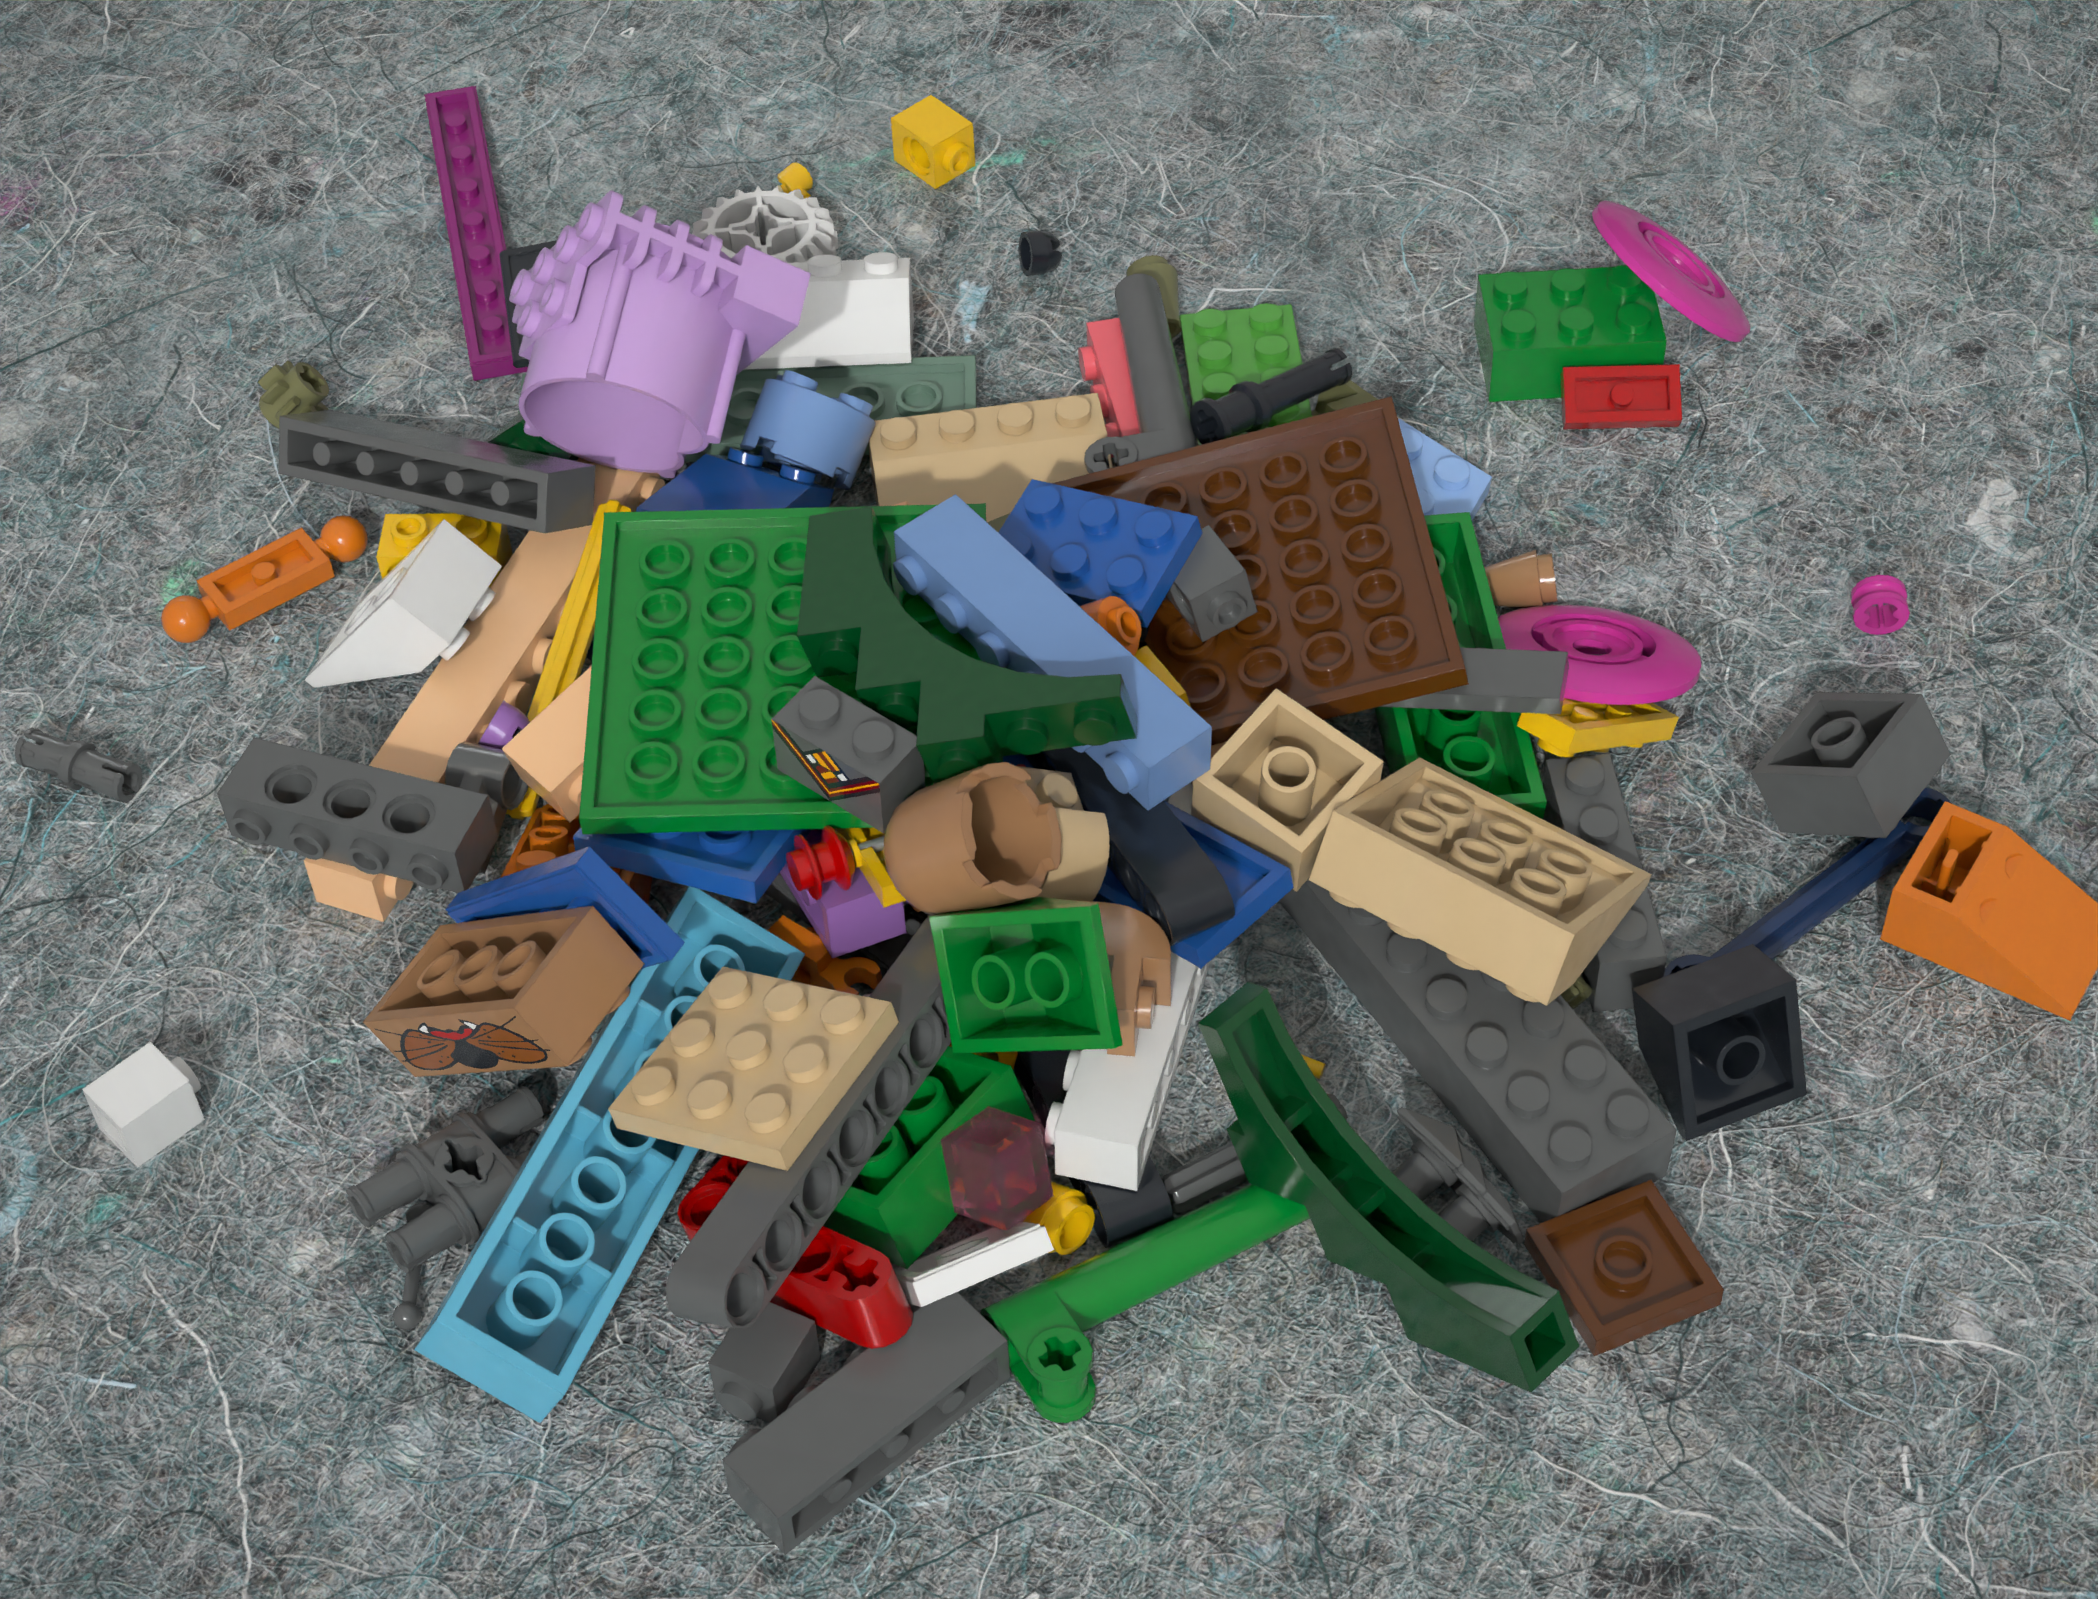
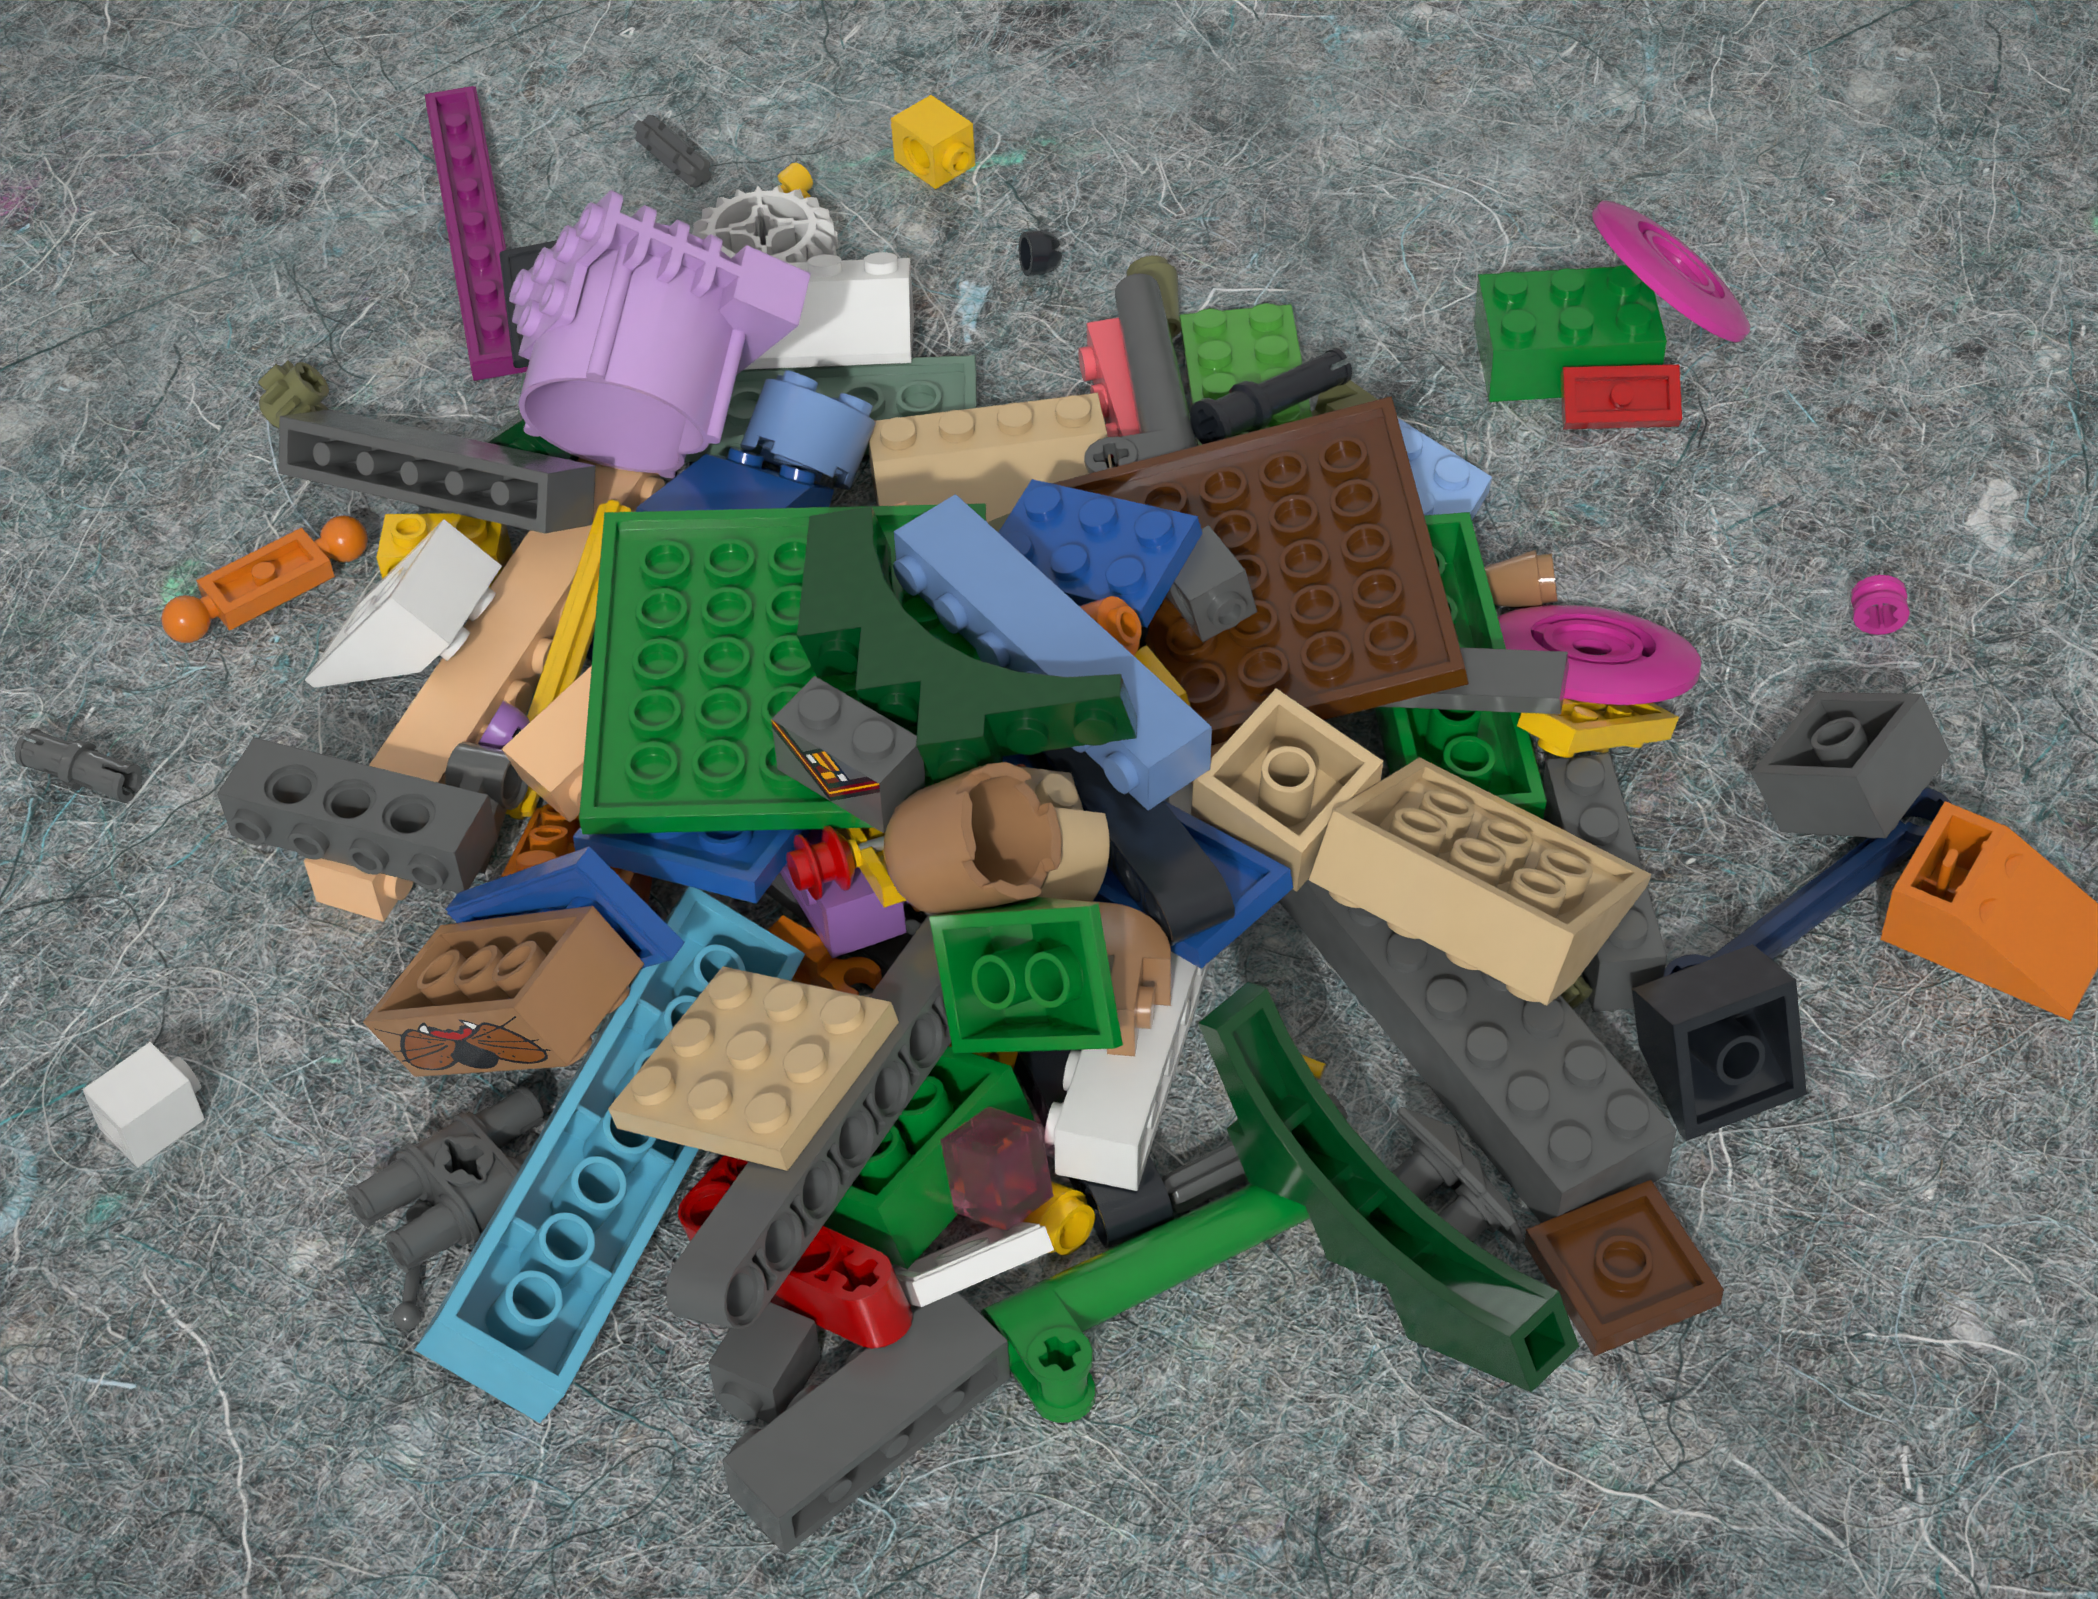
none -> dark grey axle [634,115,712,188]

